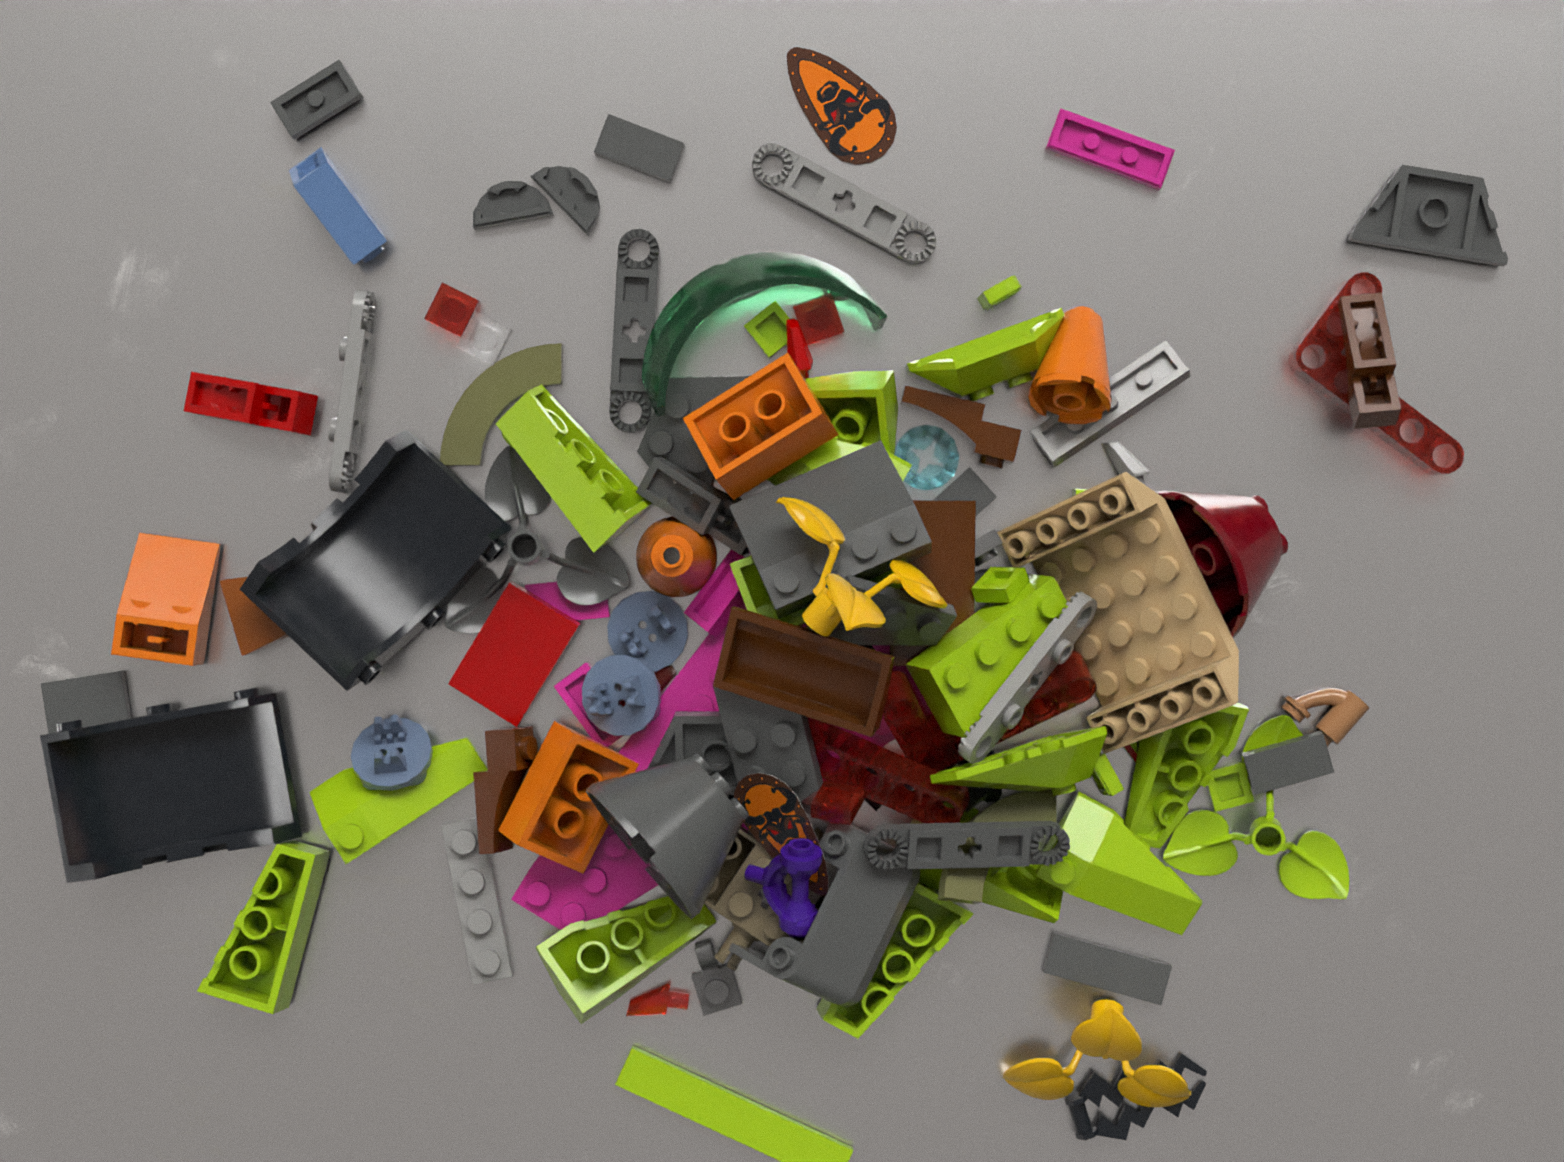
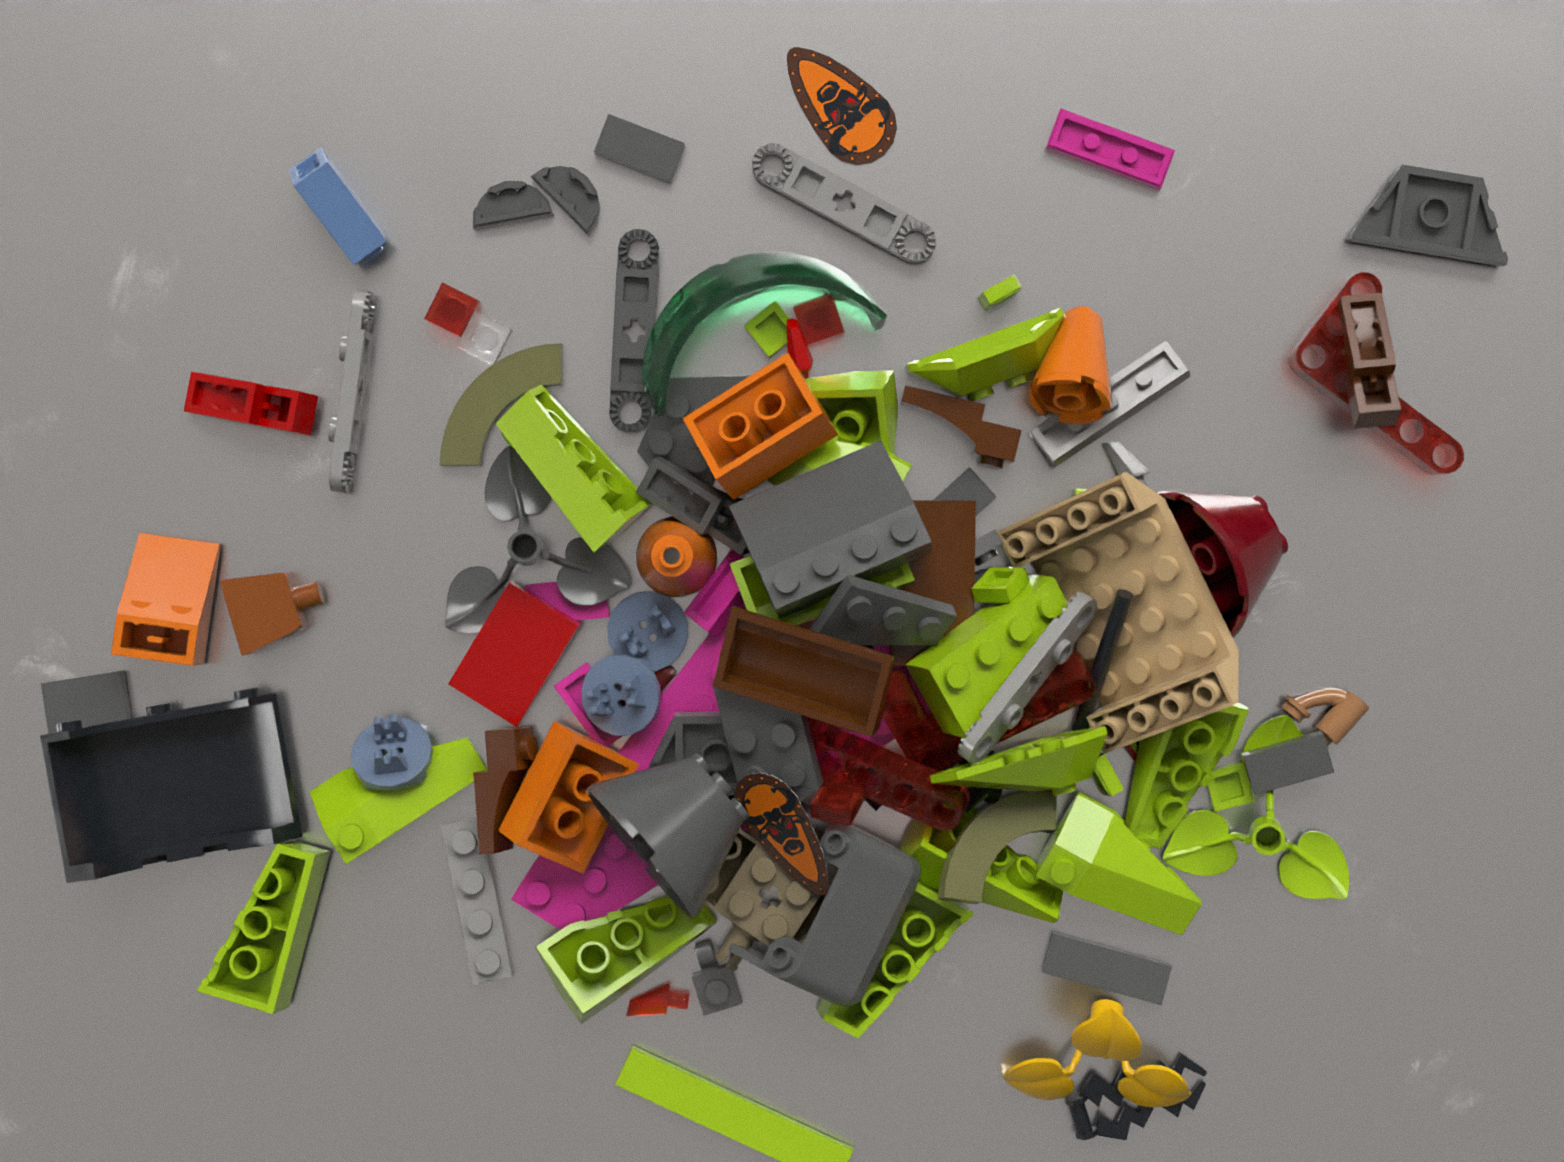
black panel [239,430,512,691] -> none
dark grey plate [270,60,363,140] -> none
dark purple piece [744,838,822,939] -> none
yellow plant [775,497,948,637] -> none
dark grey piece [864,821,1070,870] -> none
clear light blue gear [894,425,959,490] -> none
none -> black bar [1072,589,1133,731]

